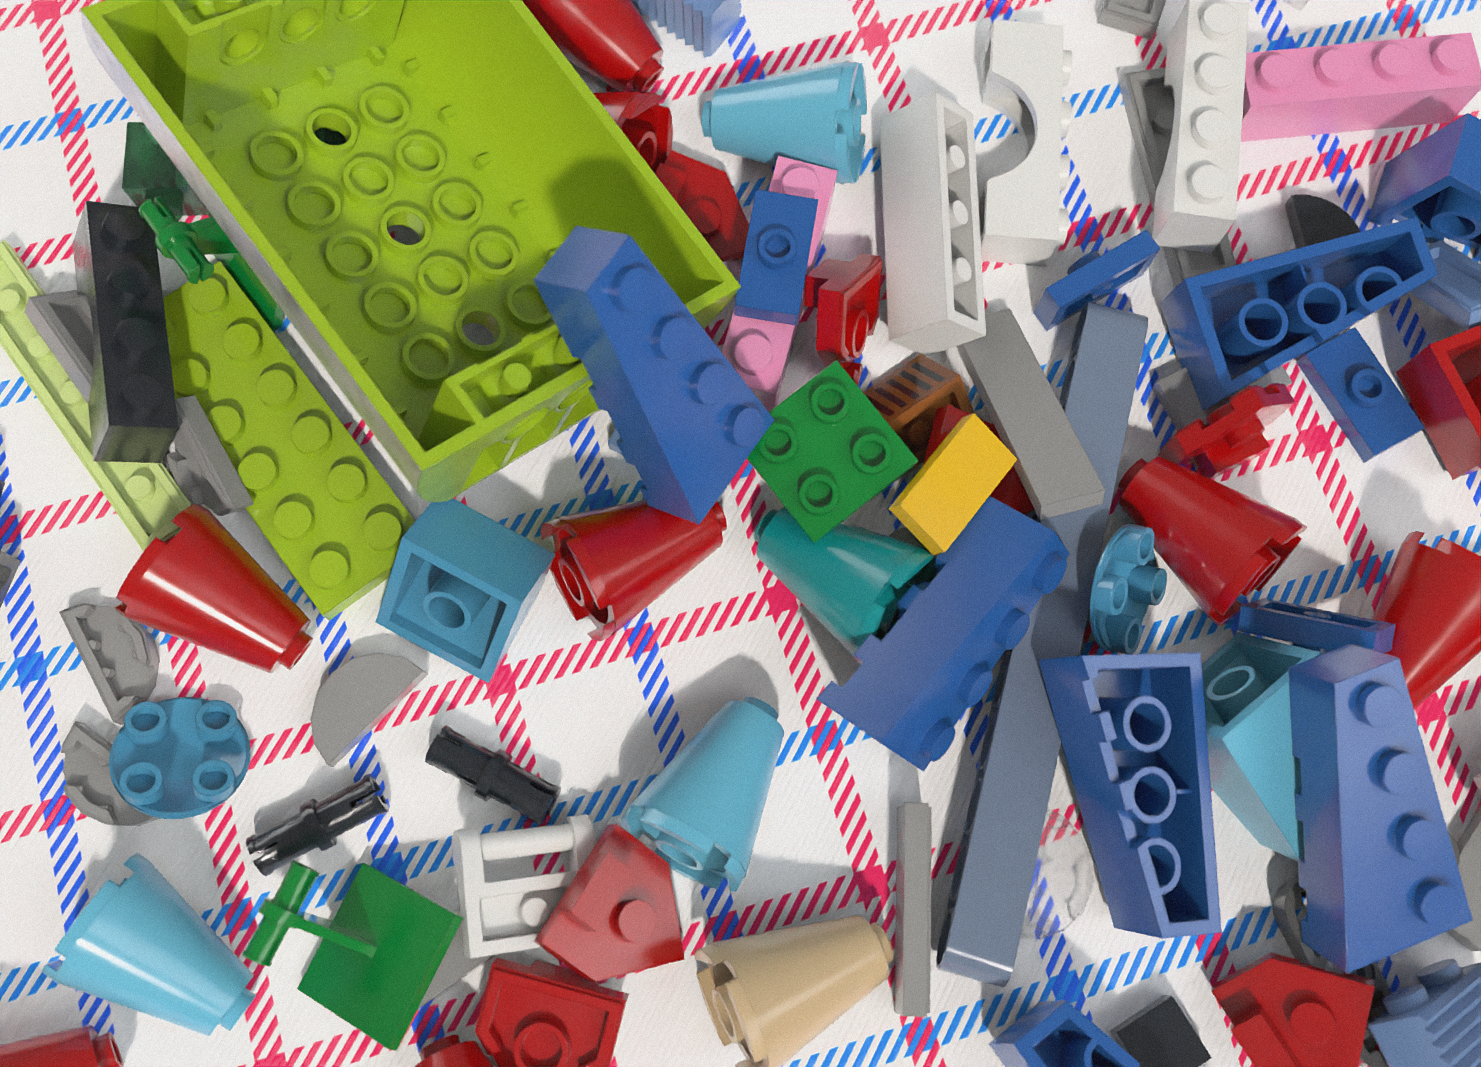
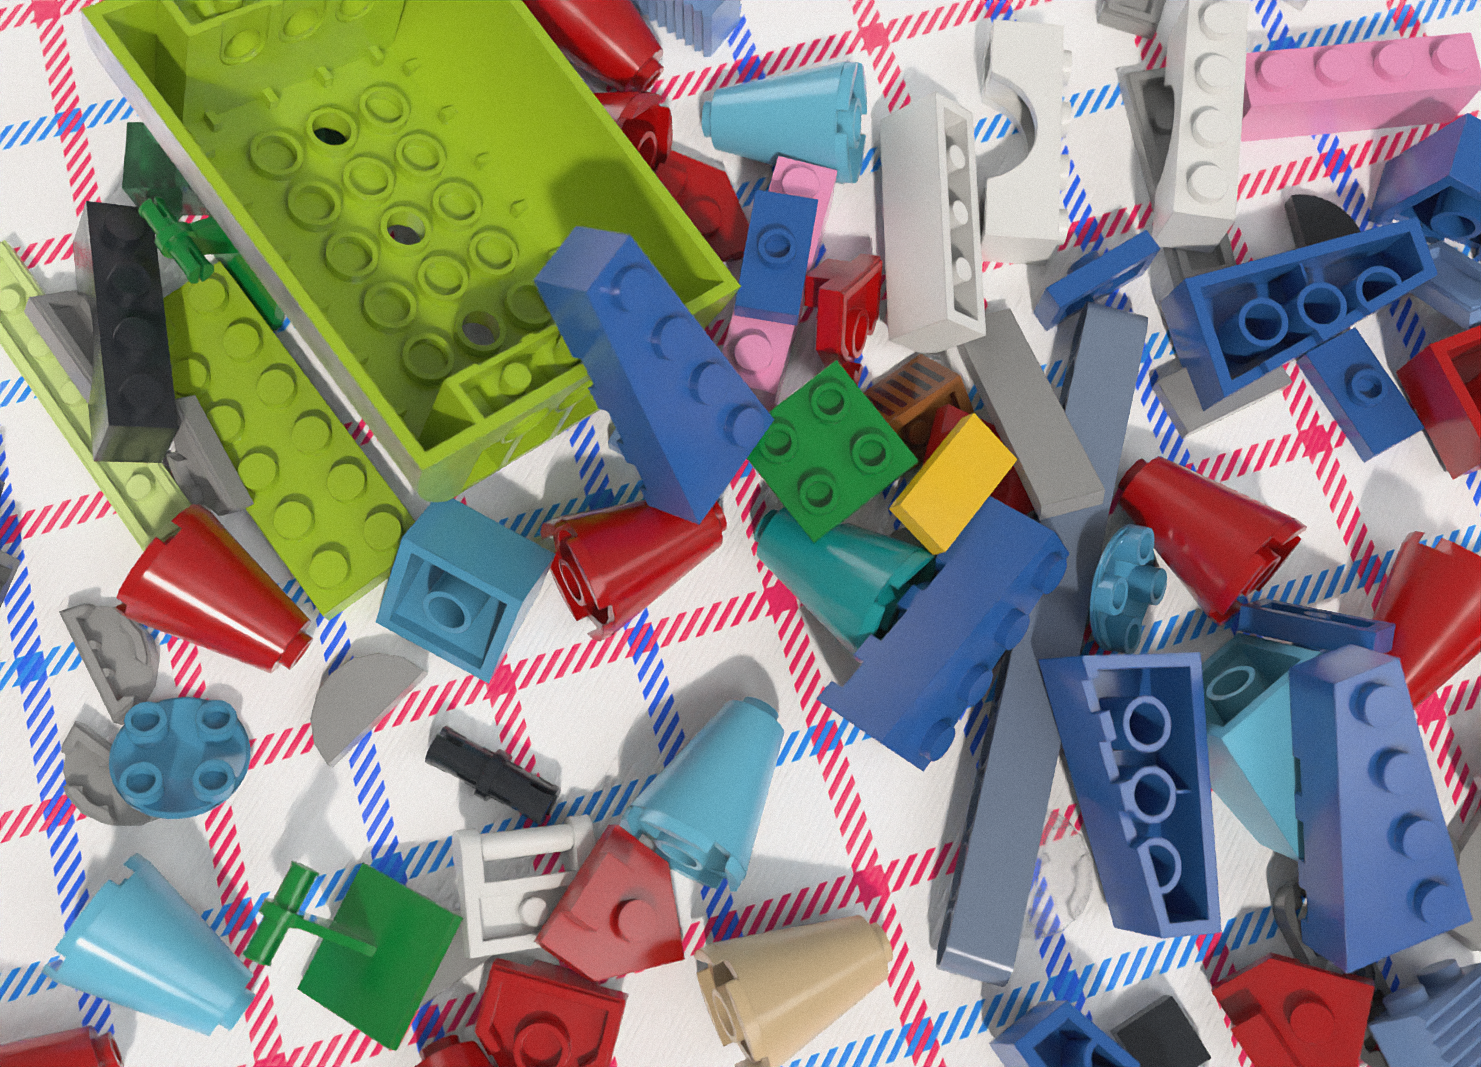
black pin [246,773,389,877] -> none
light grey tile [894,802,932,1017] -> none
red plate [1158,383,1295,479] -> none

